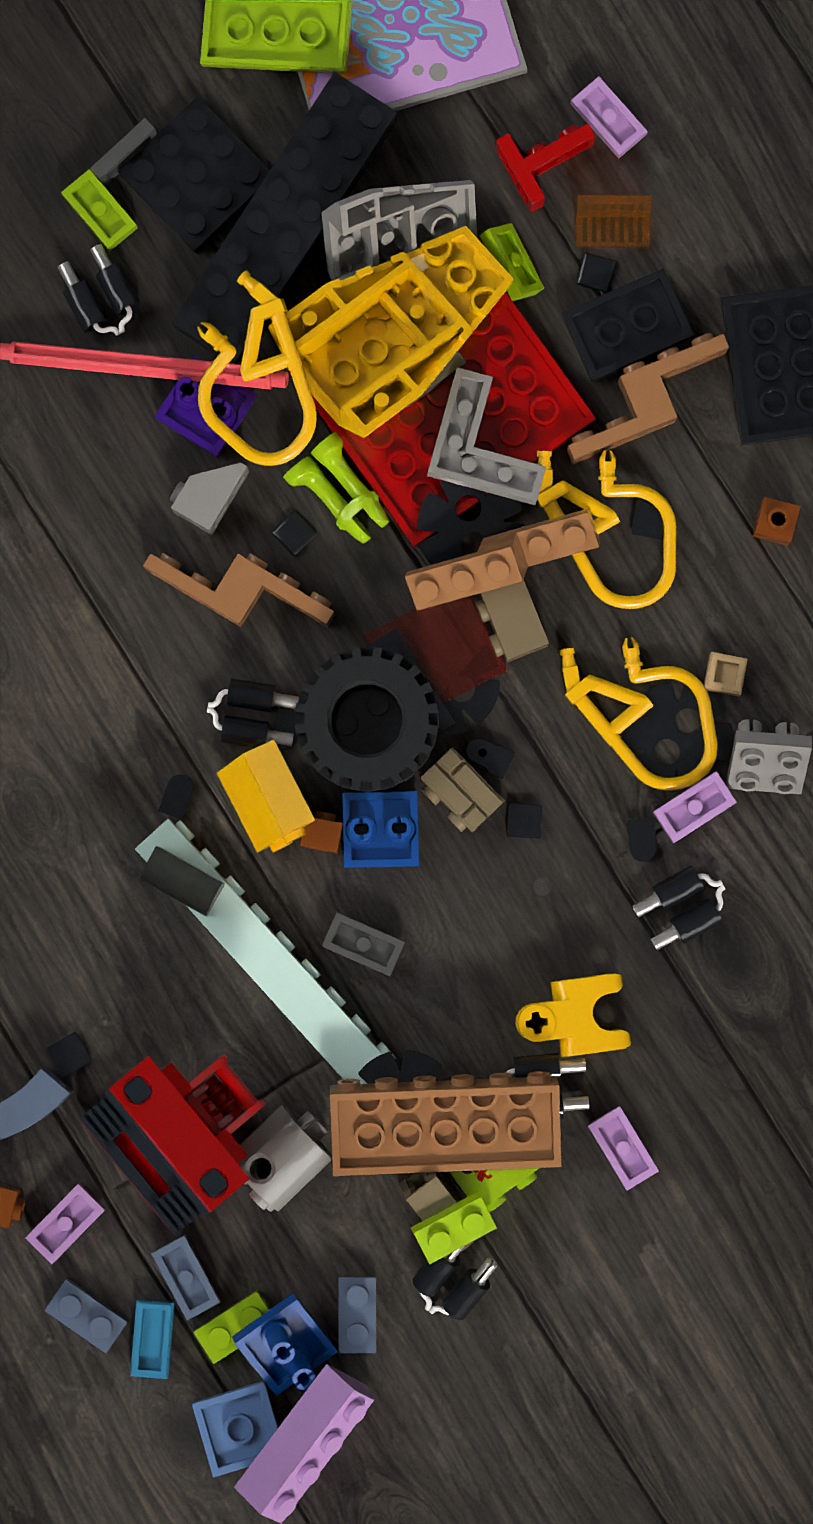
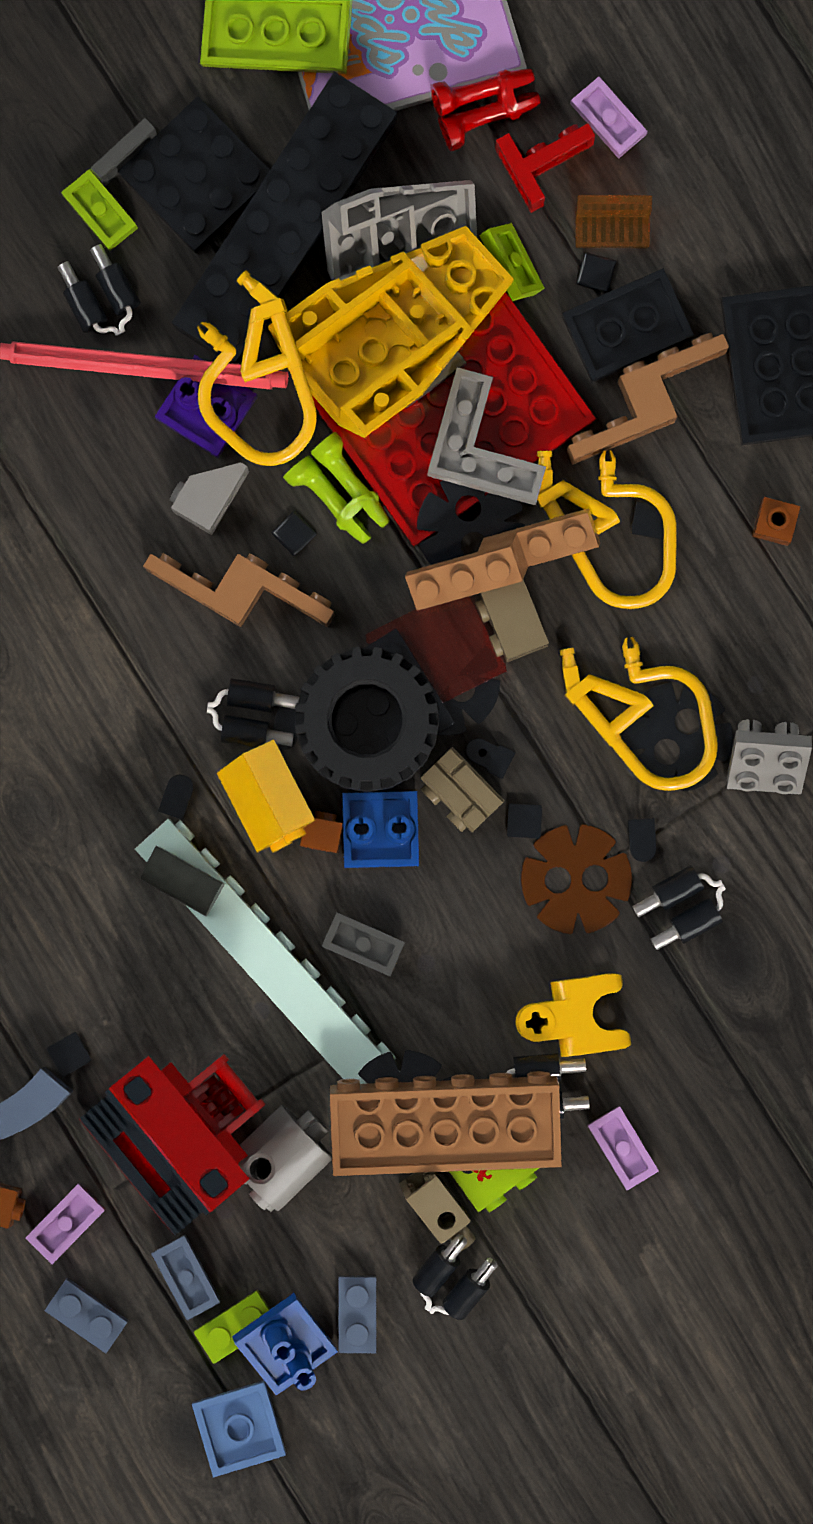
dark azure tile [130,1299,175,1379] -> none
lavender slope [234,1364,374,1524] -> none
lime plate [411,1192,497,1264] -> none
lavender plate [653,771,737,843] -> none
tan tile [704,652,748,697] -> none
none -> red piece [431,68,541,152]
none -> reddish brown piece [521,824,632,934]

